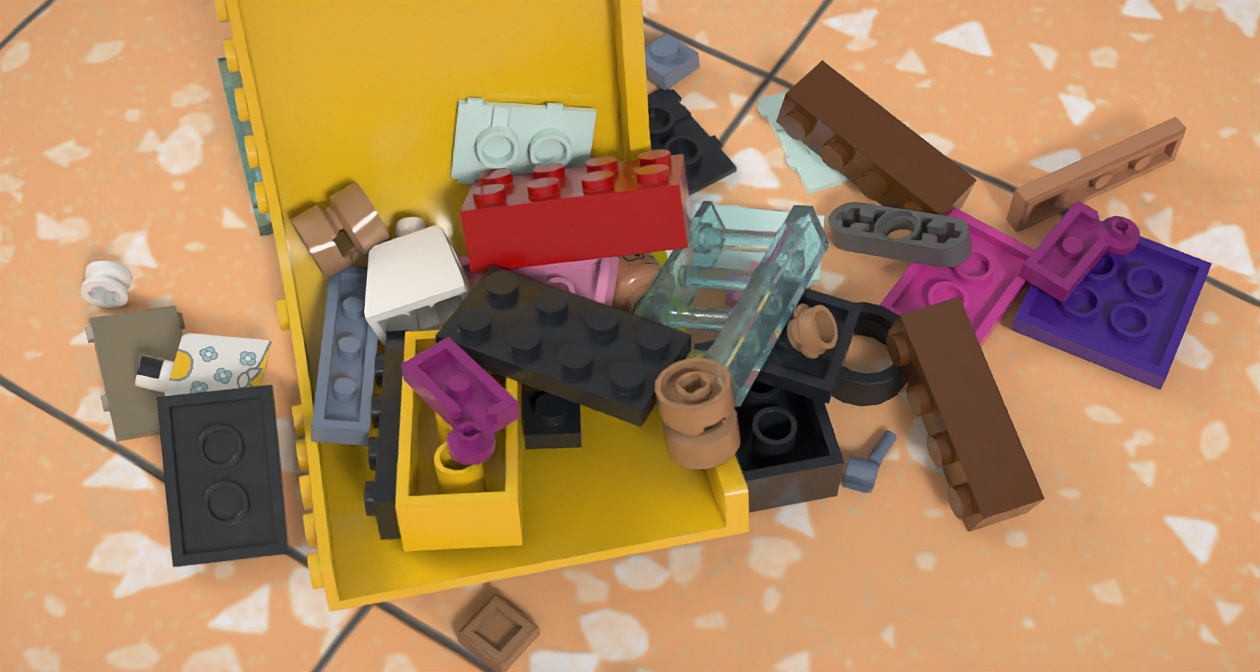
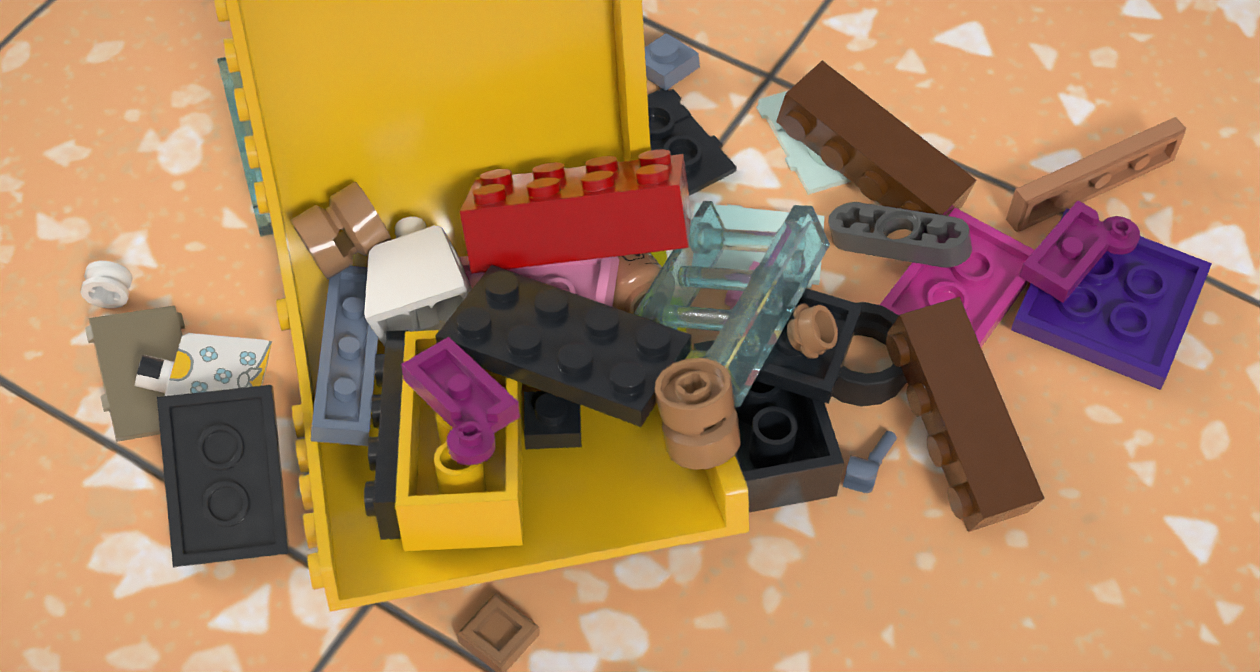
light aqua piece [451,97,597,184] -> none

